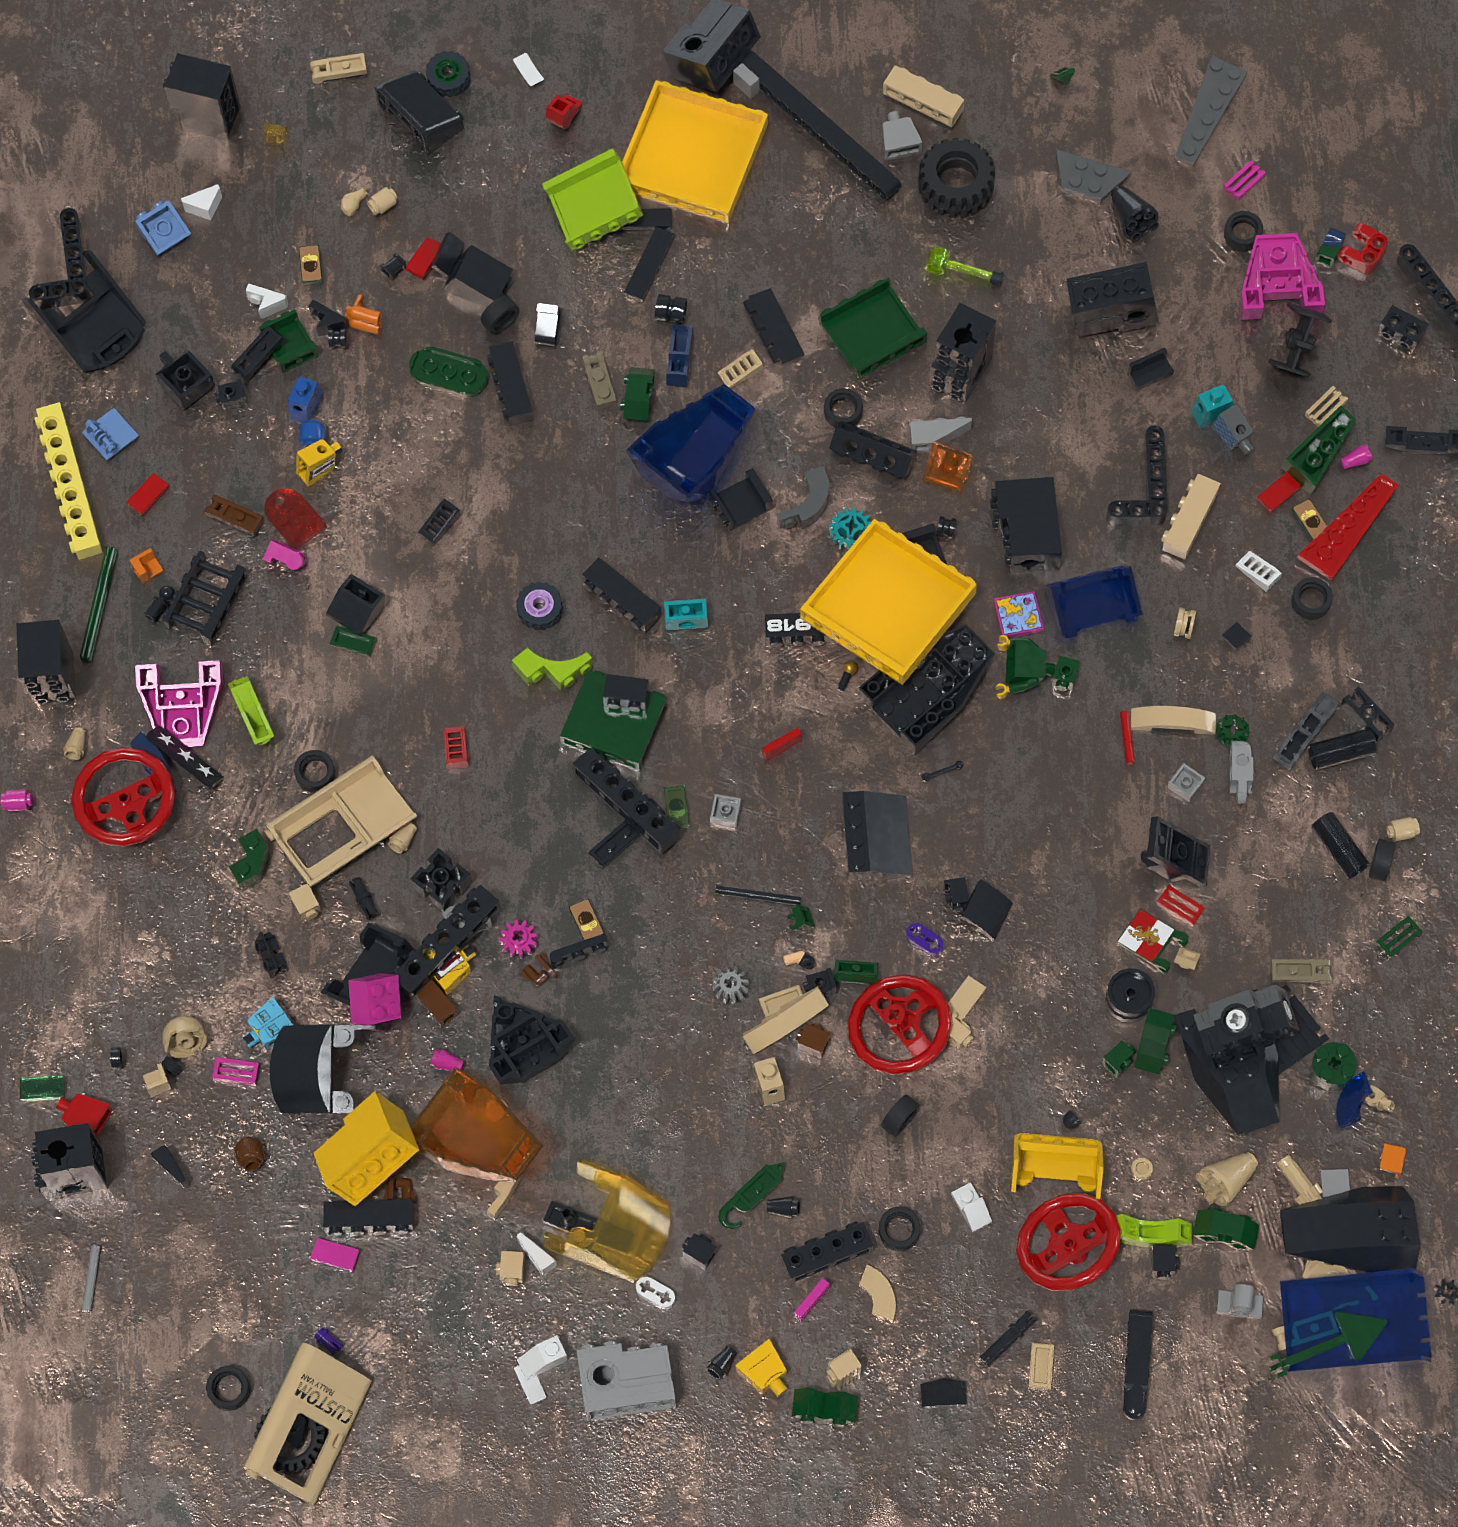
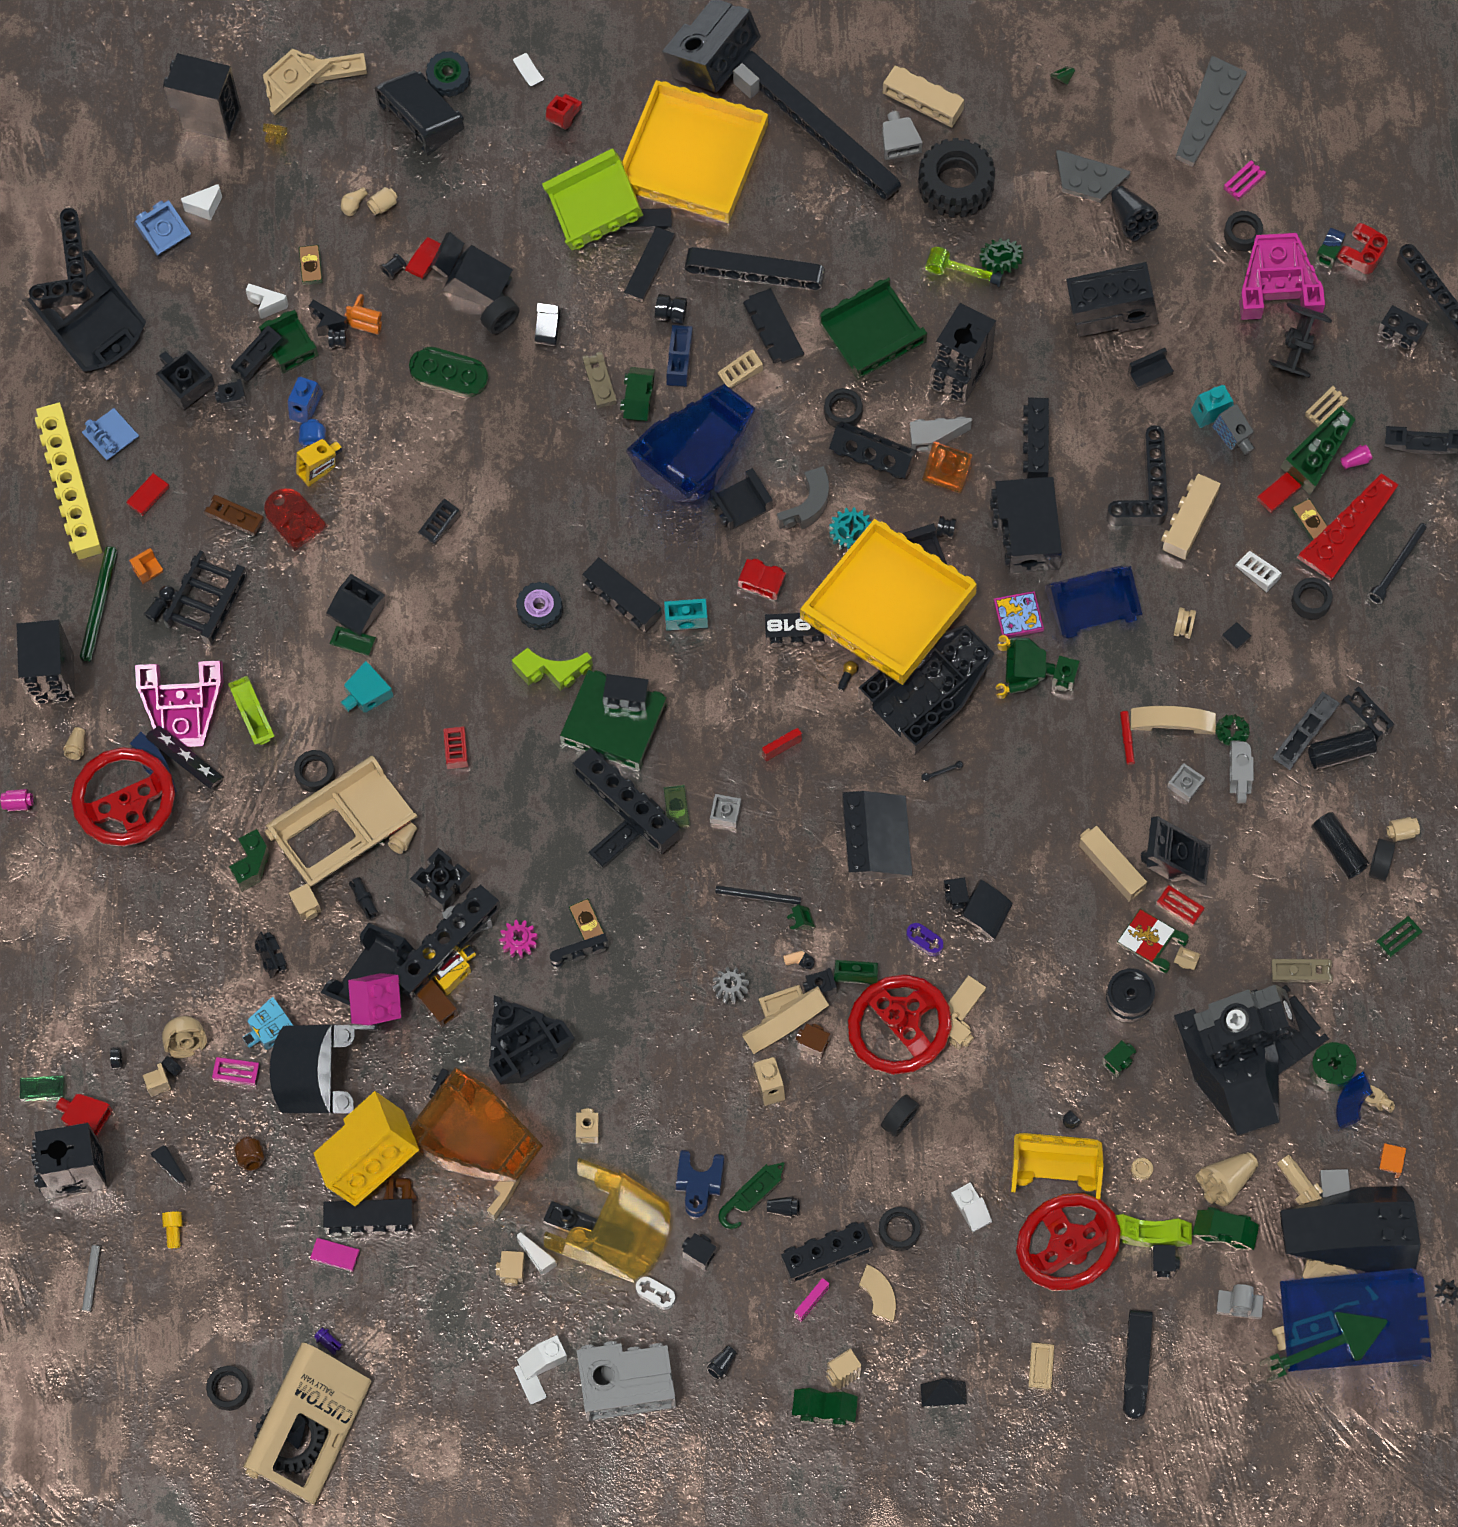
dark pink leg [263,540,306,570] -> none
dark pink cone [430,1048,463,1073] -> none
black brick [487,341,534,426] -> none
reddish brown piece [519,952,558,986] -> none
yellow torso [735,1339,788,1397] -> none
black pin [979,1311,1036,1368] -> none
dark green brick [1134,1008,1176,1074] -> none
none -> yellow piece [162,1211,183,1249]
none -> tan wing [263,49,332,116]
none -> teal torso [340,661,394,713]
none -> black piece [429,1068,451,1100]
none -> tan brick [576,1108,599,1143]
none -> dark blue piece [676,1150,724,1218]
none -> black beam [684,247,825,290]
none -> red brick [738,559,786,600]
none -> dark green gear [979,238,1024,274]
none -> black brick [1023,397,1049,479]
none -> tan brick [1079,826,1147,902]
none -> black piece [1368,523,1427,604]

